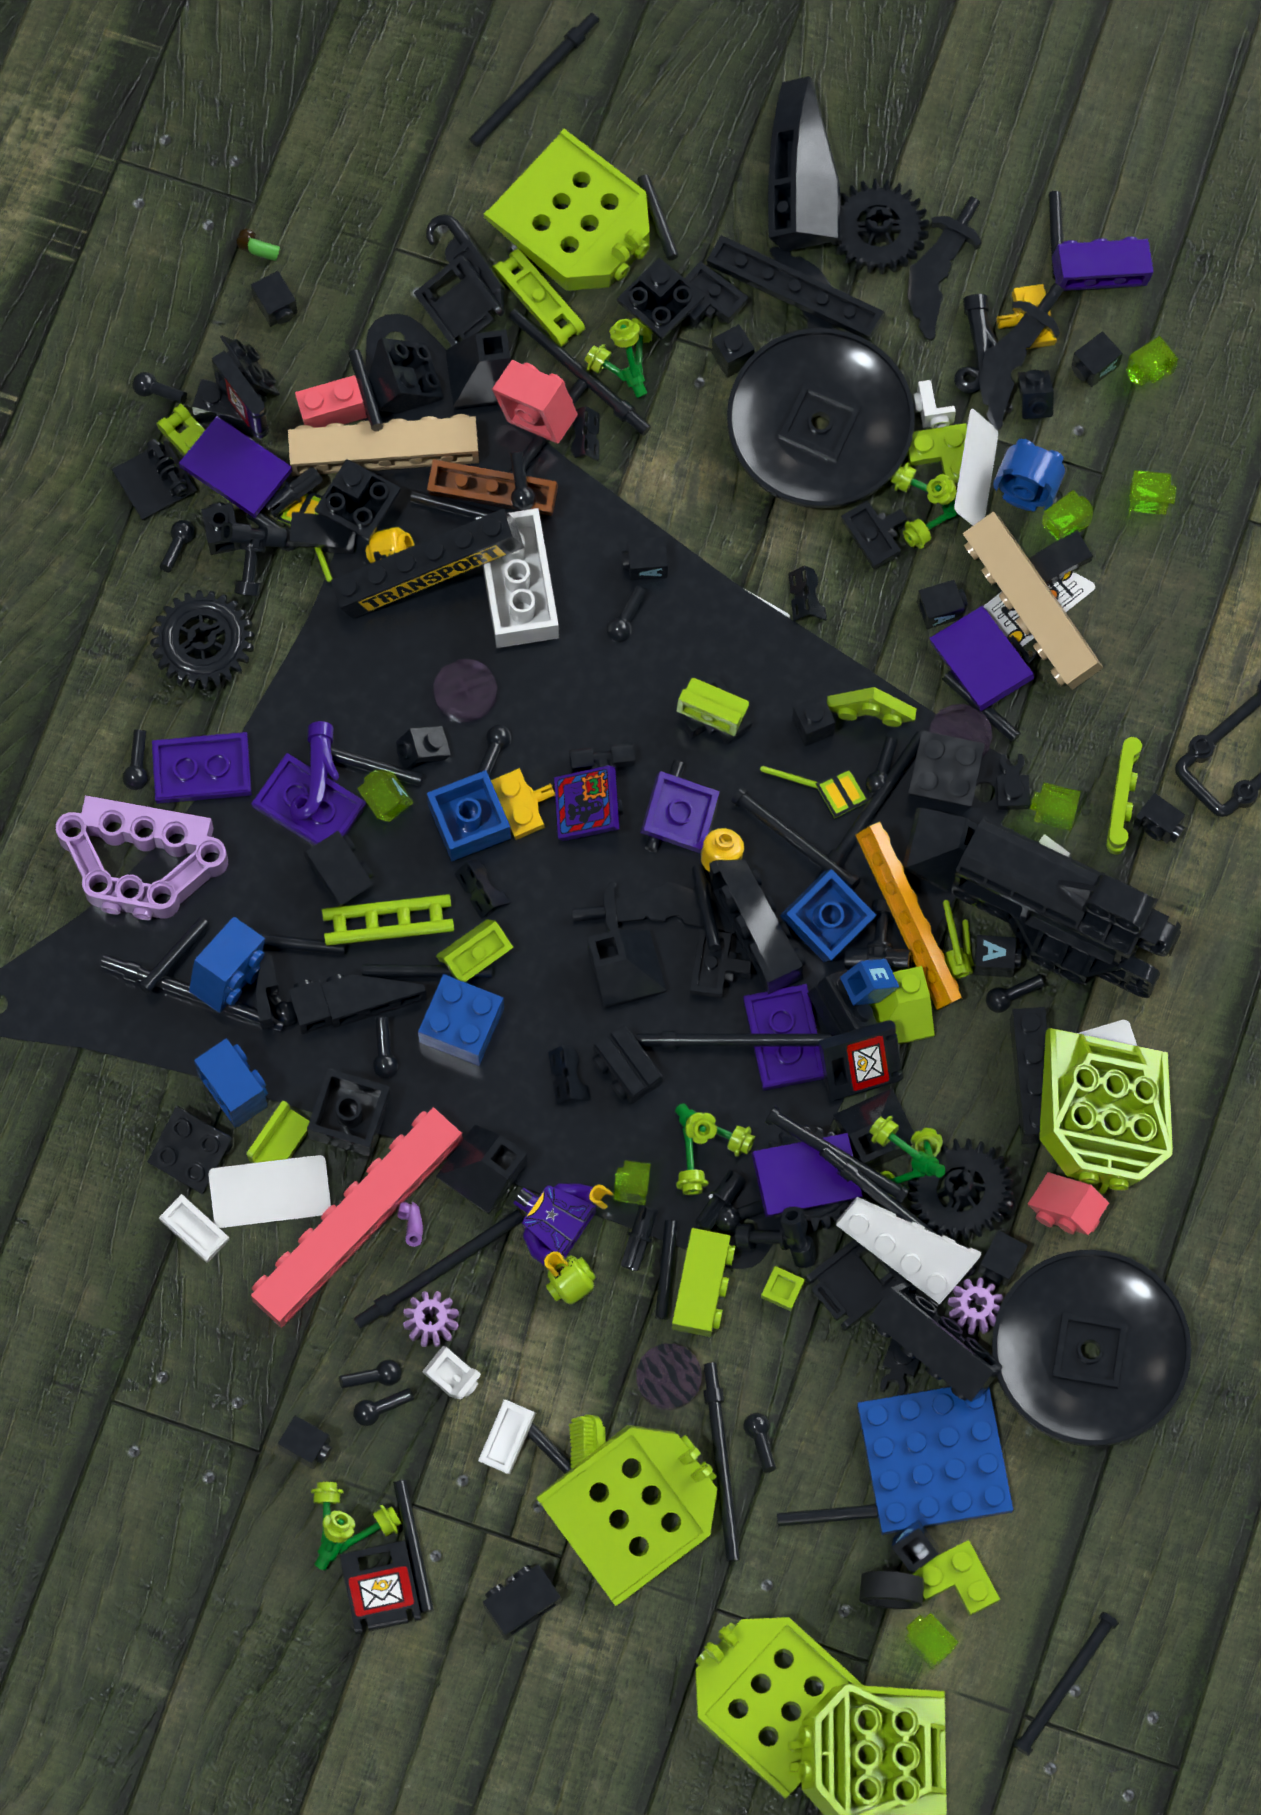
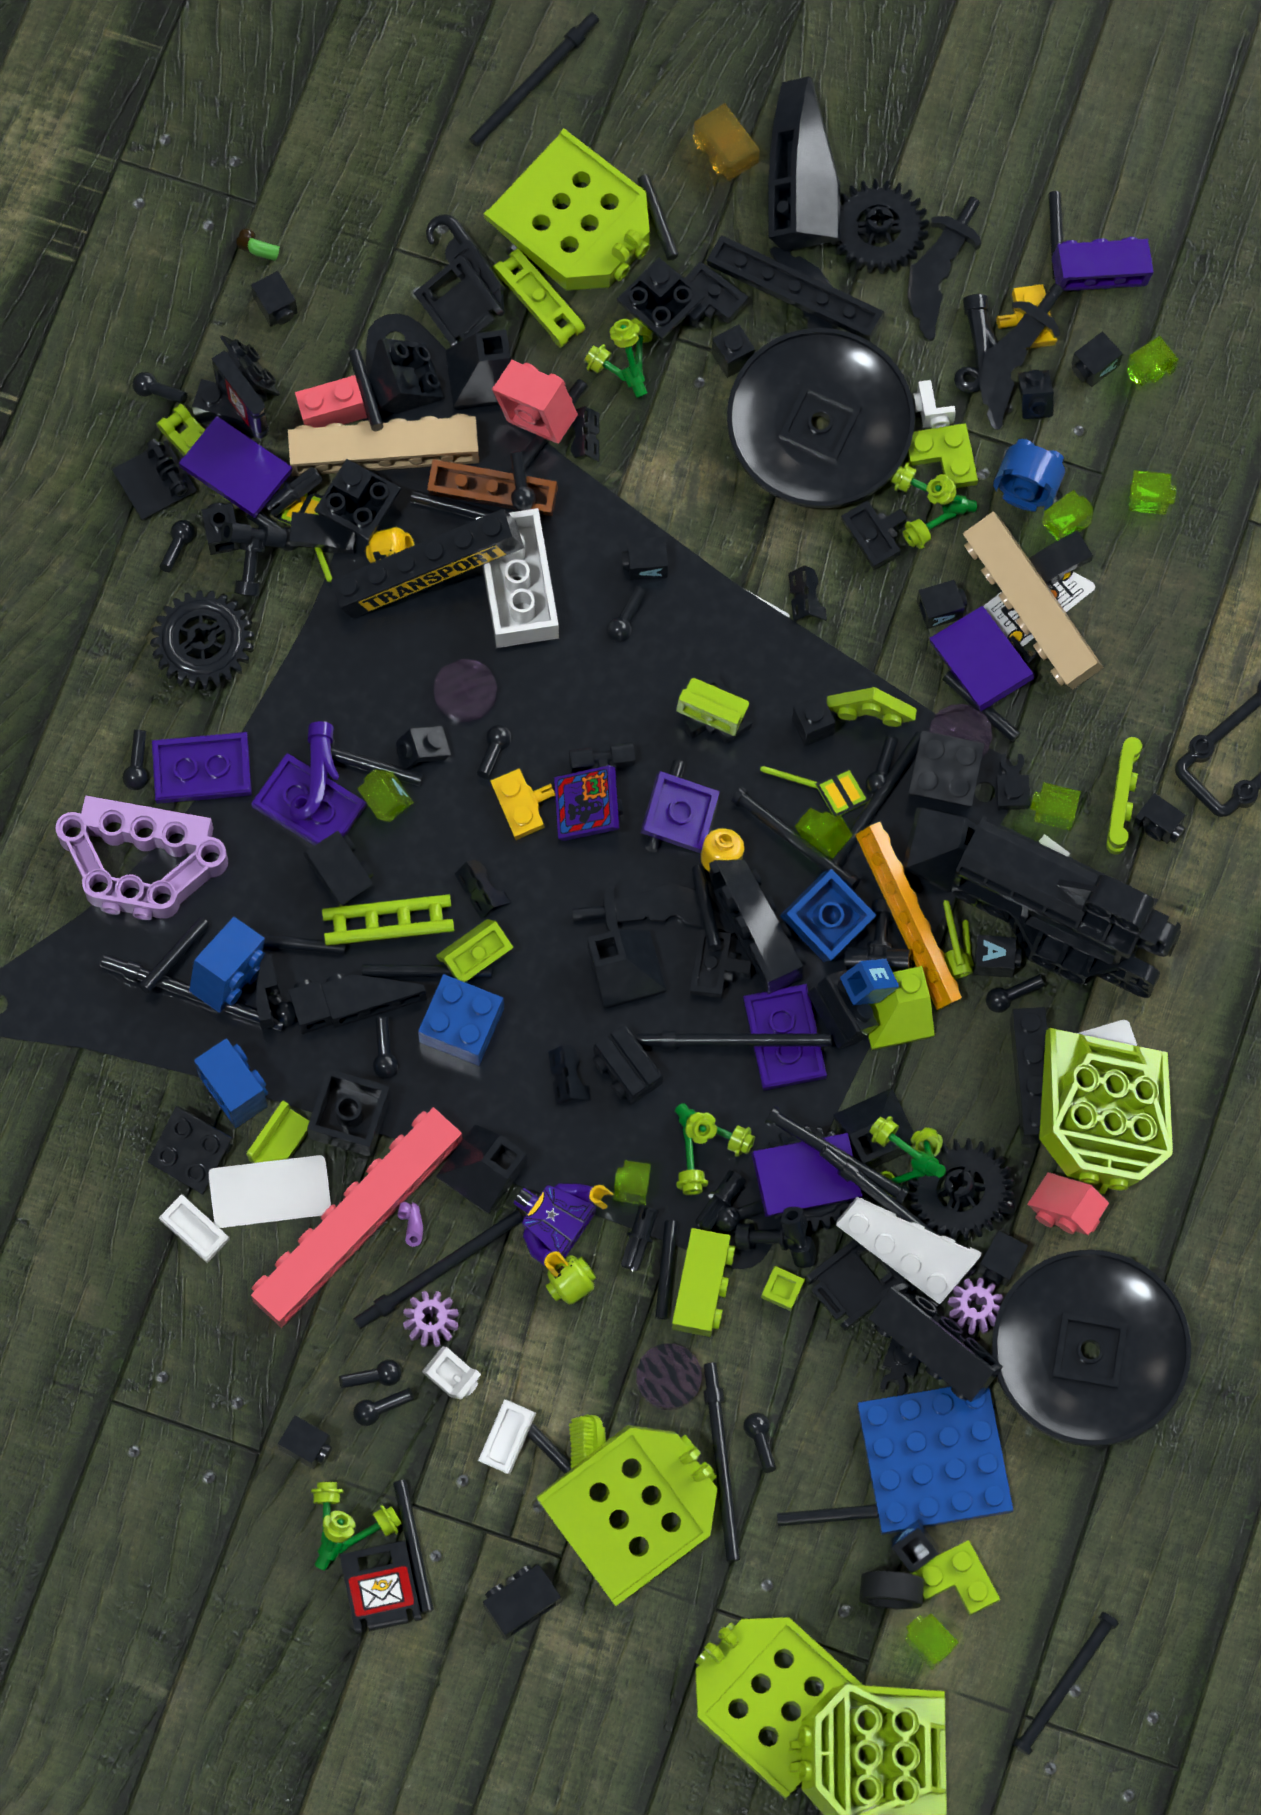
blue brick [427,770,511,862] -> none
black bar [509,308,651,436] -> none
black container [818,1020,903,1101] -> none
white sticker [954,409,998,526] -> none
none -> clear yellow brick [692,103,759,181]
none -> clear neon green brick [794,808,852,858]

